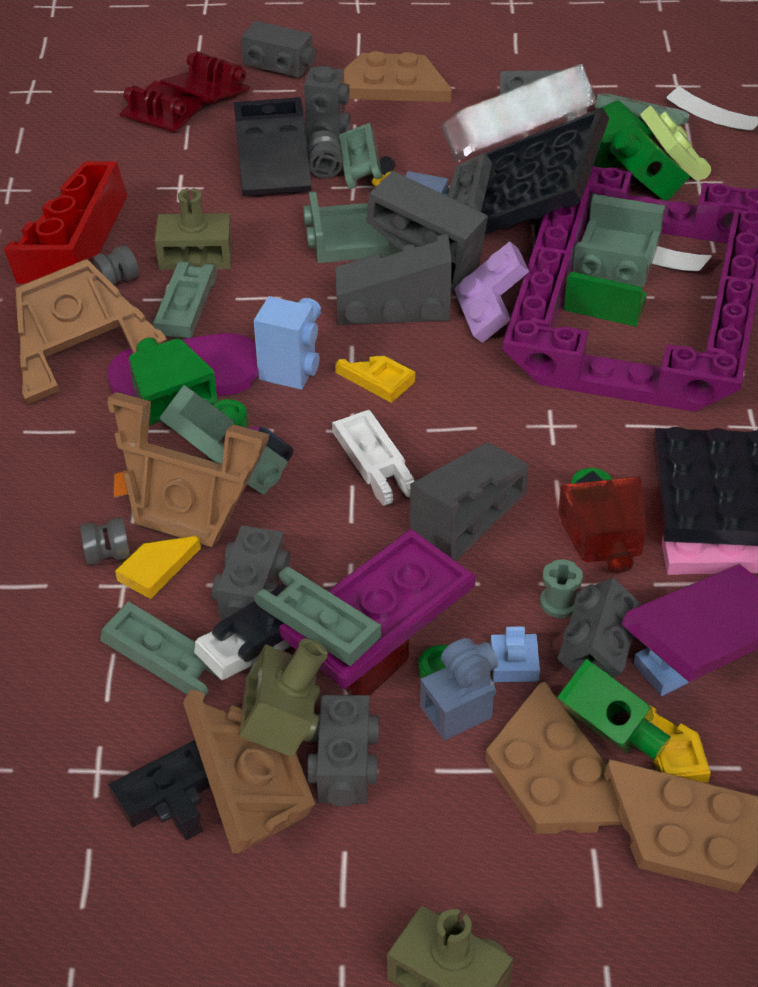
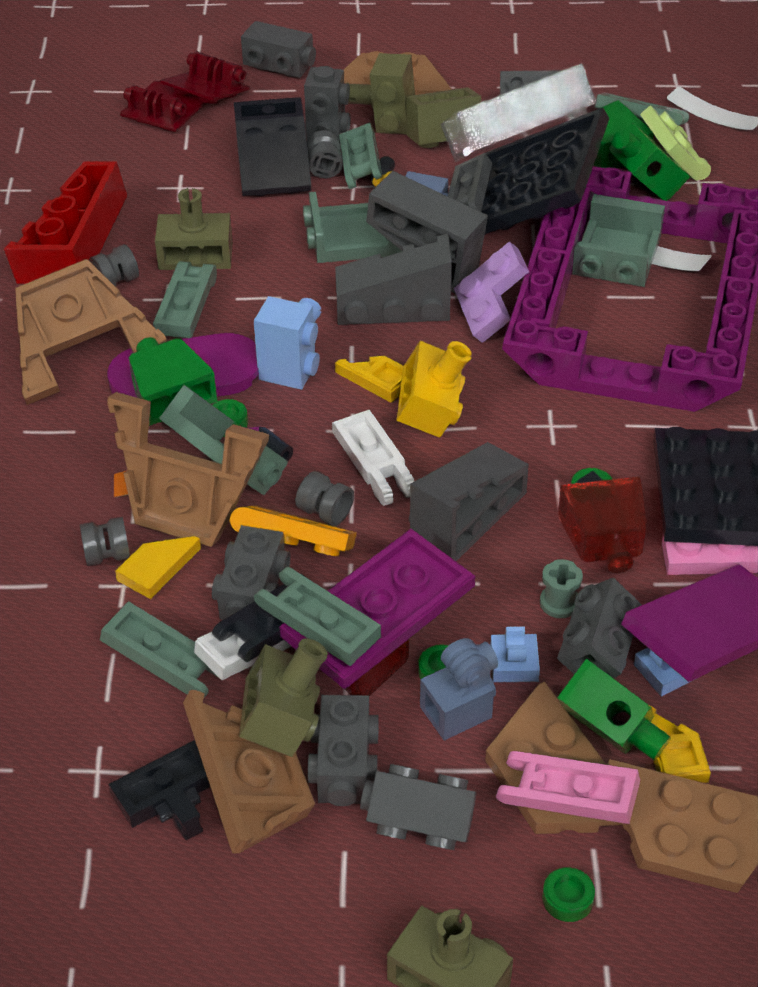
green panel [564,272,647,327] -> none
none -> light orange plate [230,506,357,556]
none -> dark grey wheel [295,471,354,526]
none -> olive brick [345,53,415,134]
none -> dark grey brick [360,764,477,850]
none -> yellow brick [396,341,472,438]
none -> olive brick [406,87,482,148]
none -> bright pink hinge [496,751,640,824]
none -> green tile [542,867,595,922]

